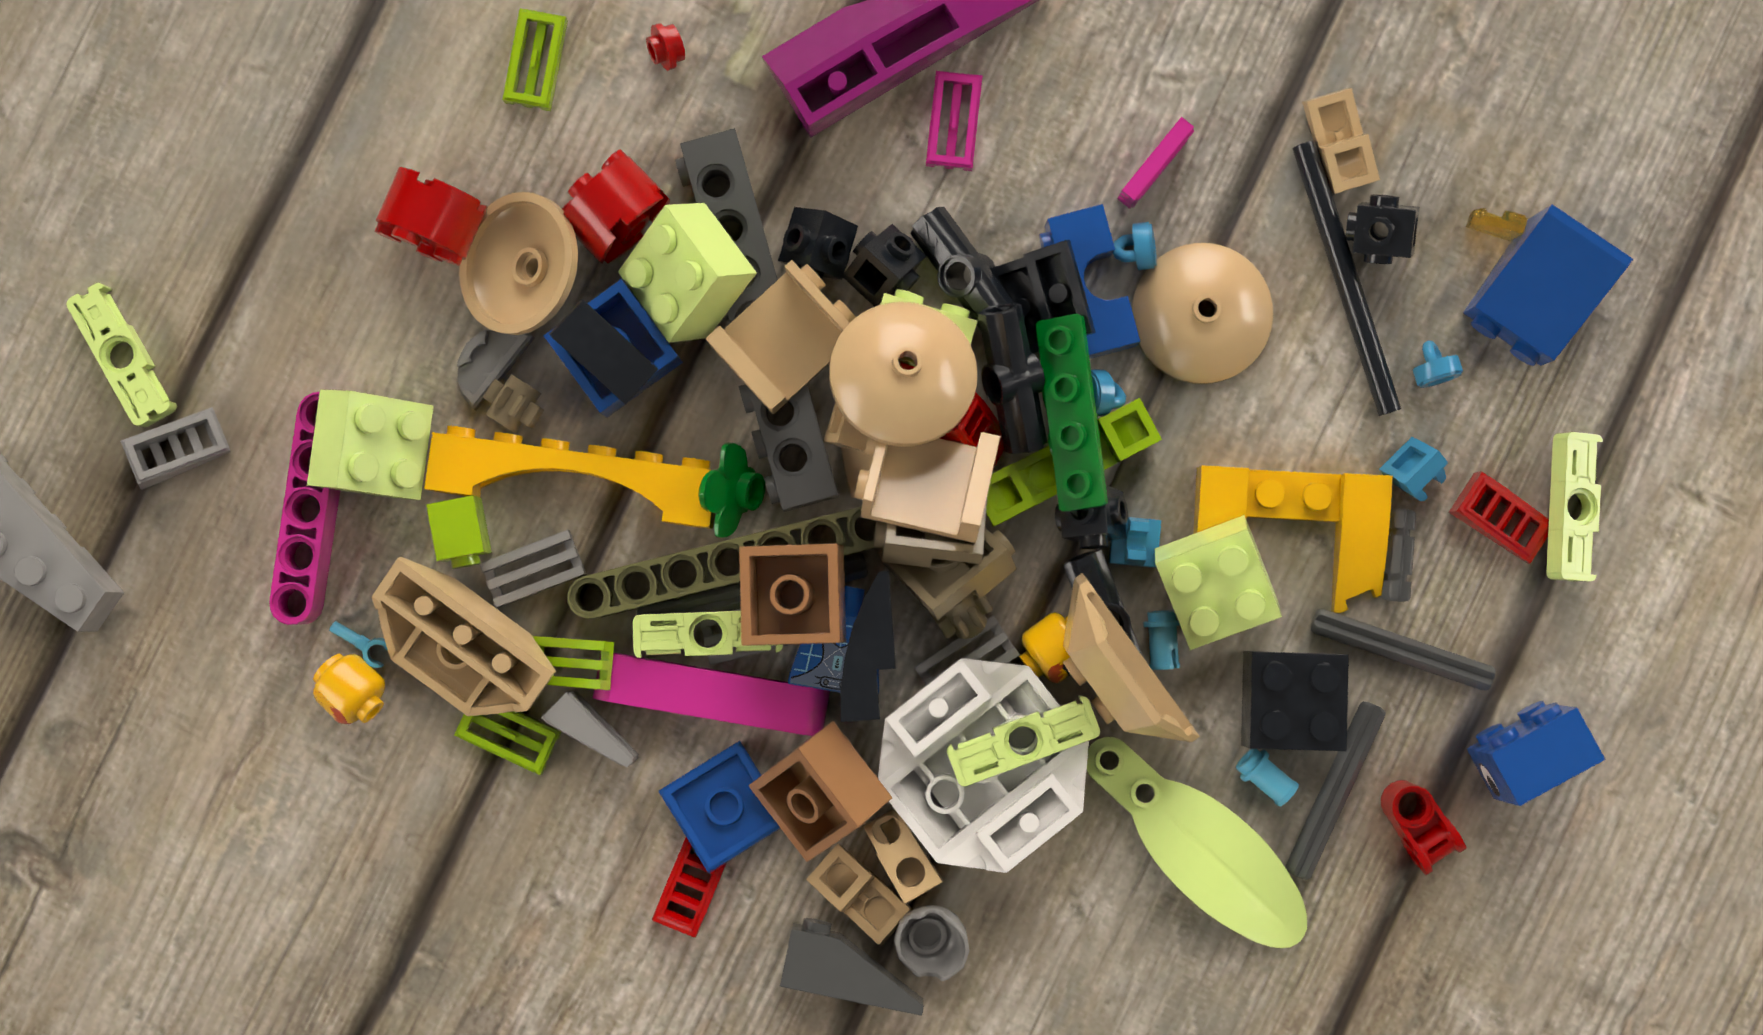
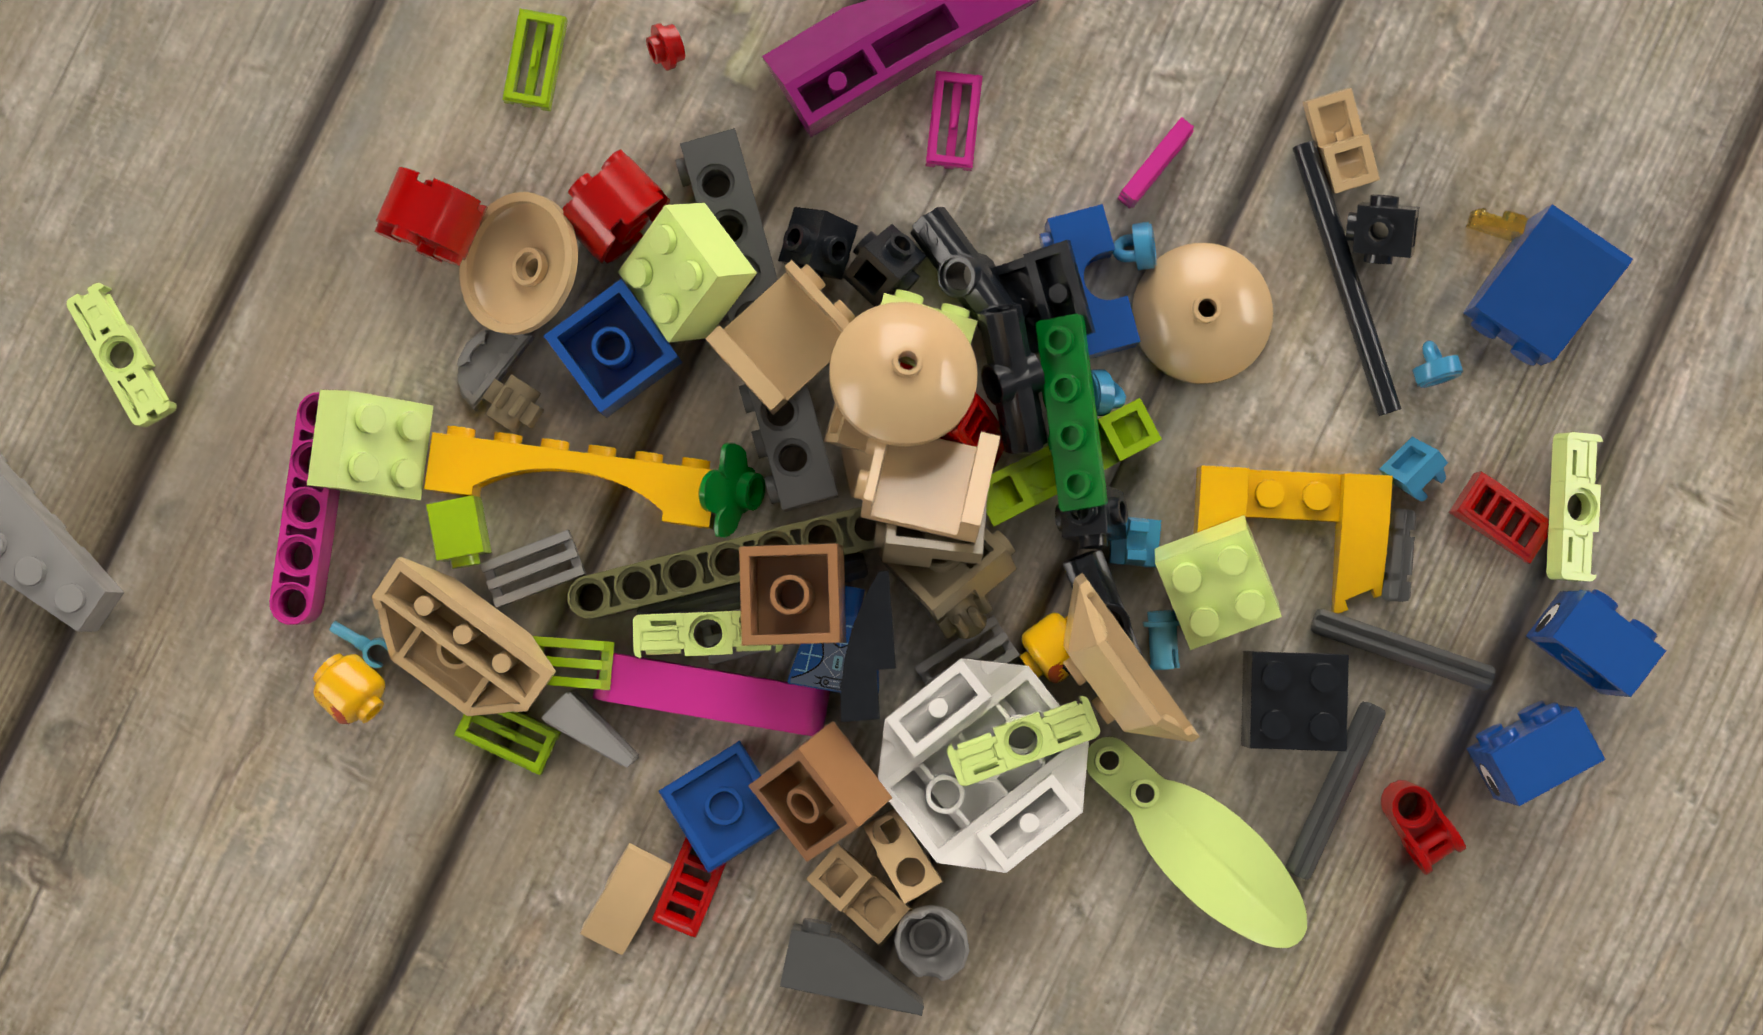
light grey slope [121,407,231,490] -> none
black slope [549,299,658,405] -> none
medium azure pin [1236,749,1299,806] -> none
none -> tan slope [580,843,672,955]
none -> blue brick [1526,589,1667,697]

